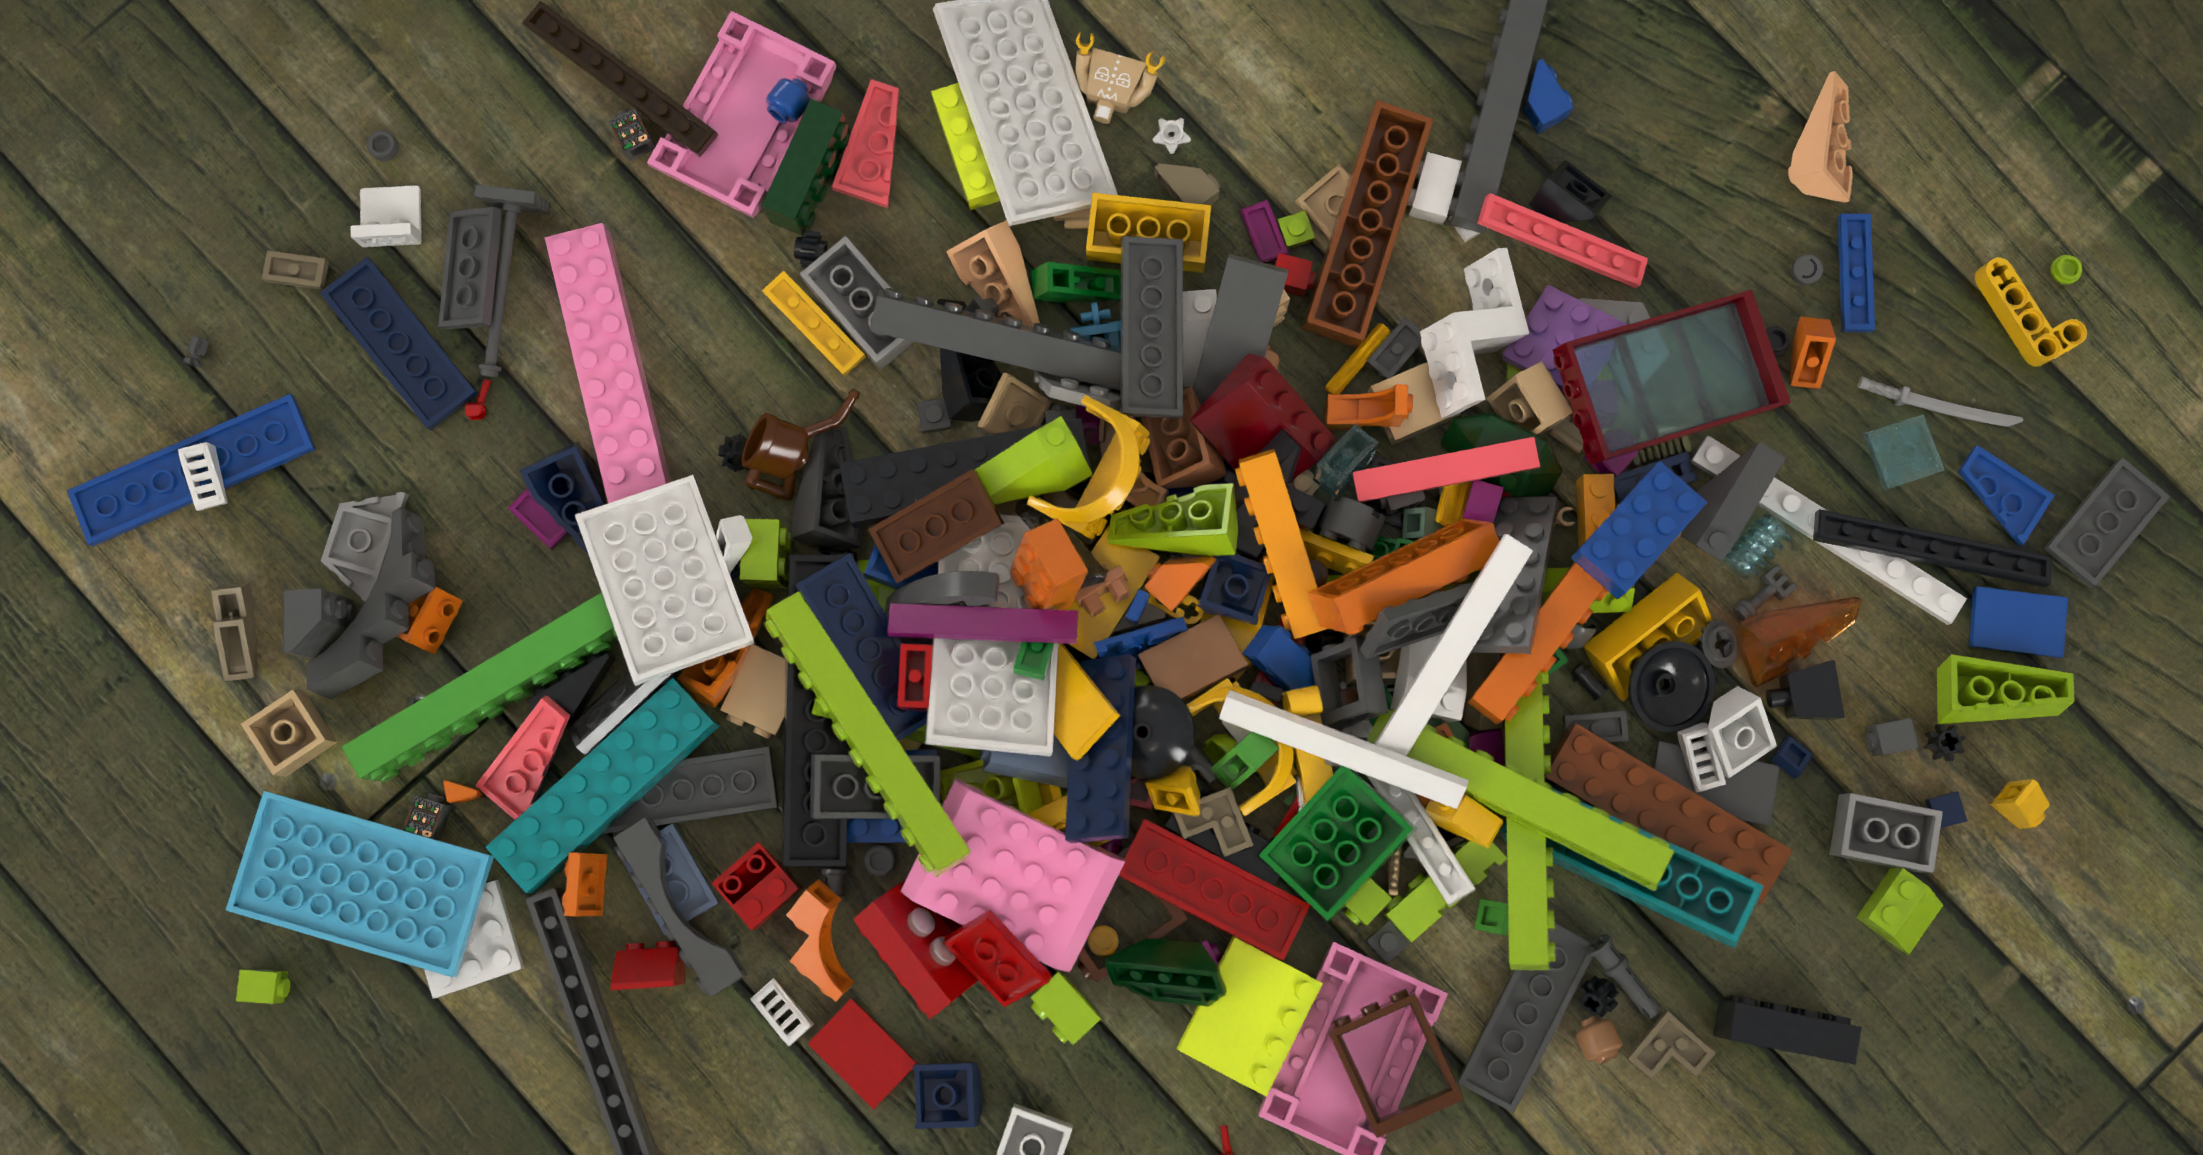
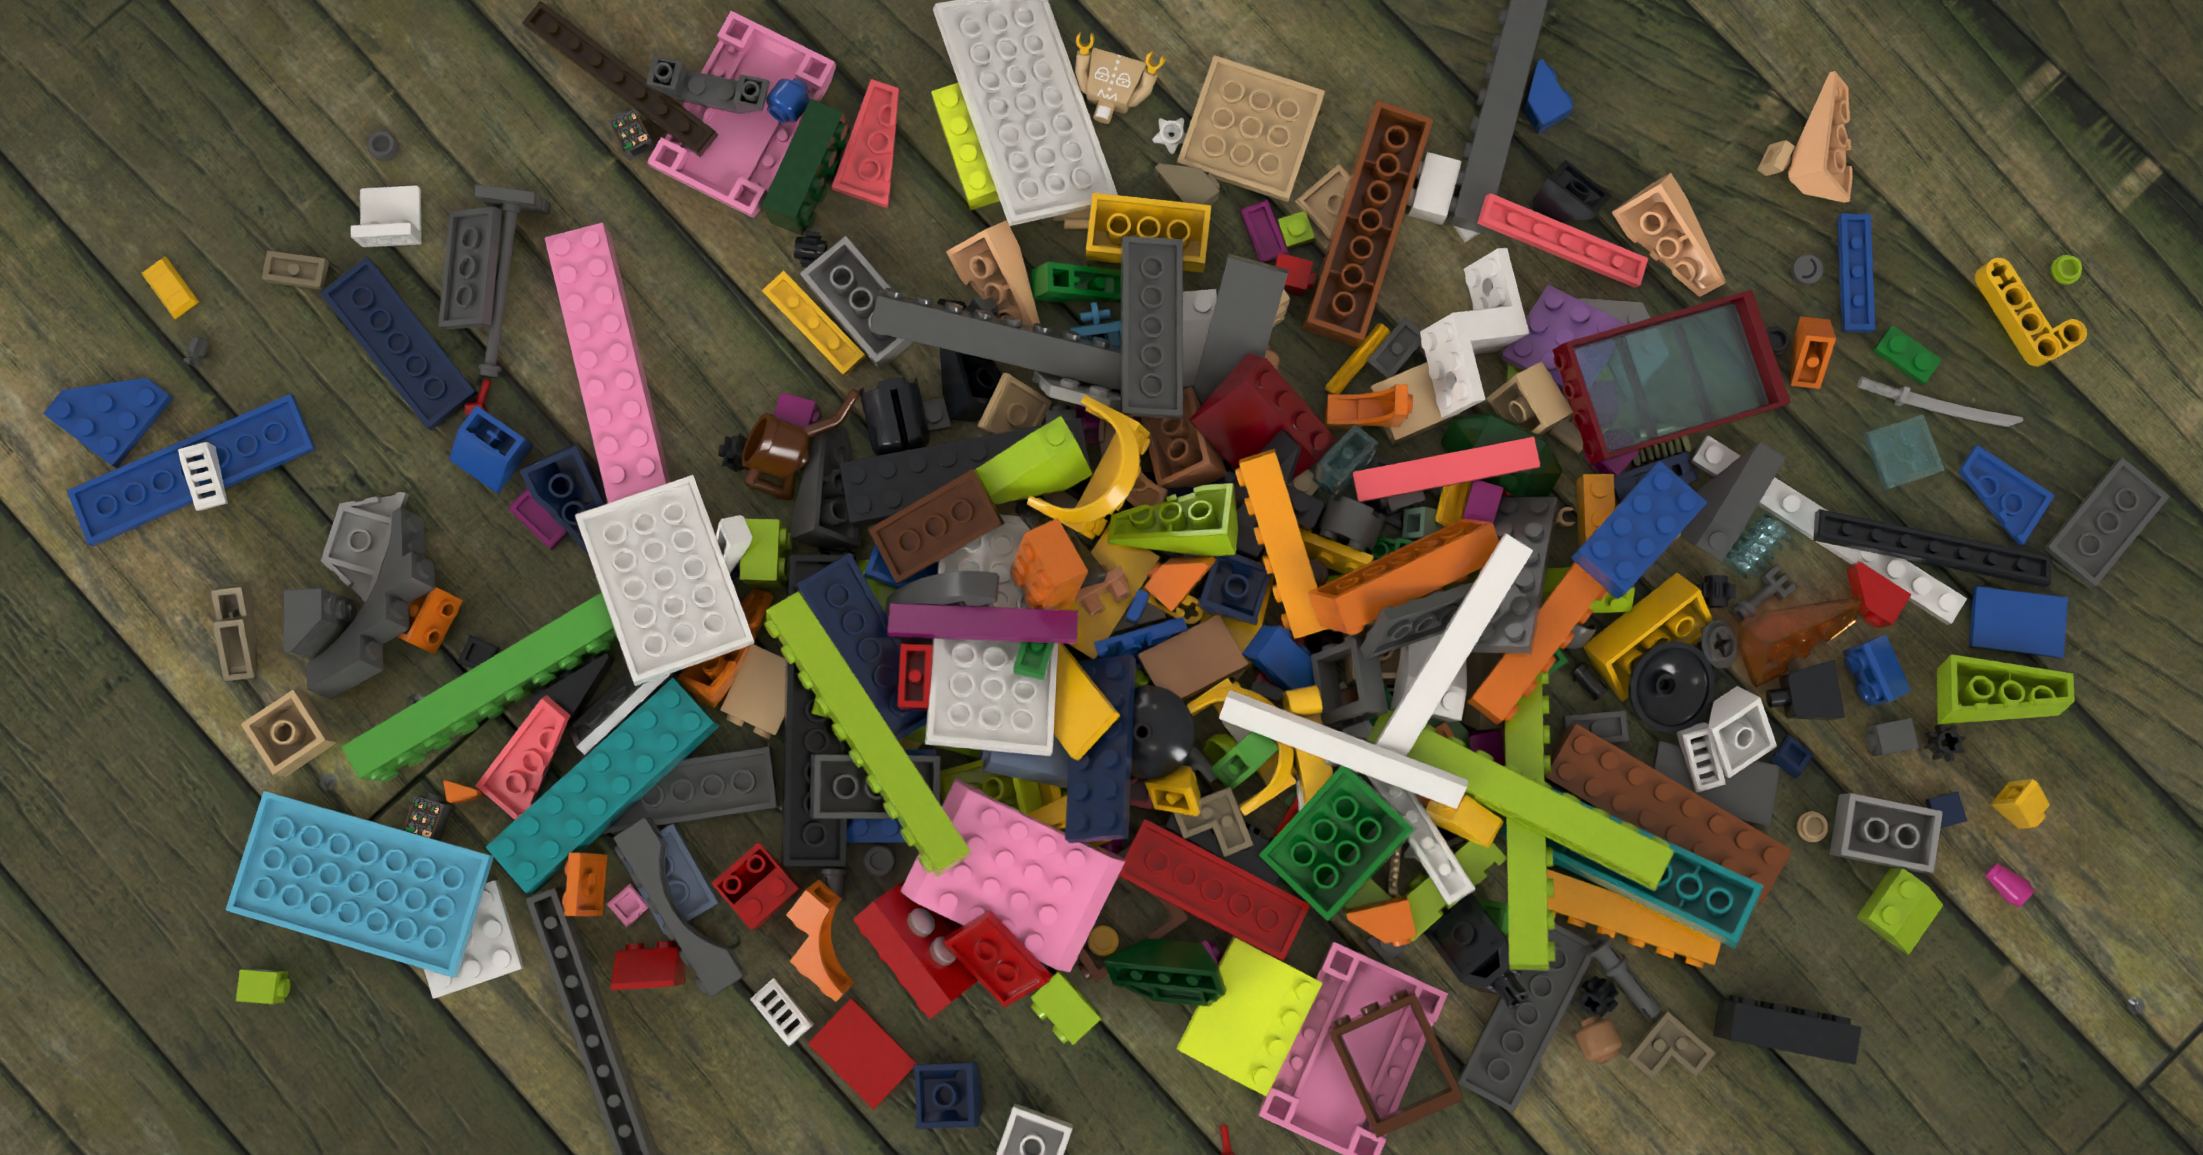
none -> blue plate [43,378,174,468]
none -> yellow tile [141,256,199,320]
none -> blue slope [449,405,534,494]
none -> black tile [457,635,500,669]
none -> bright pink tile [607,883,649,927]
none -> dark grey slope [646,56,770,114]
none -> magenta brick [774,392,822,427]
none -> black cylinder [859,377,930,456]
none -> tan plate [1177,55,1325,202]
none -> orange slope [1345,895,1417,946]
none -> black plate [1423,893,1529,1009]
none -> light orange brick [1547,869,1721,969]
none -> light nougat wedge [1611,173,1726,297]
none -> black gear [1696,575,1736,608]
none -> tan plate [1757,140,1795,176]
none -> tan plate [1796,811,1828,842]
none -> blue slope [1843,634,1911,707]
none -> red slope [1846,561,1912,628]
none -> green plate [1872,325,1942,386]
none -> dark pink cone [1985,863,2035,908]

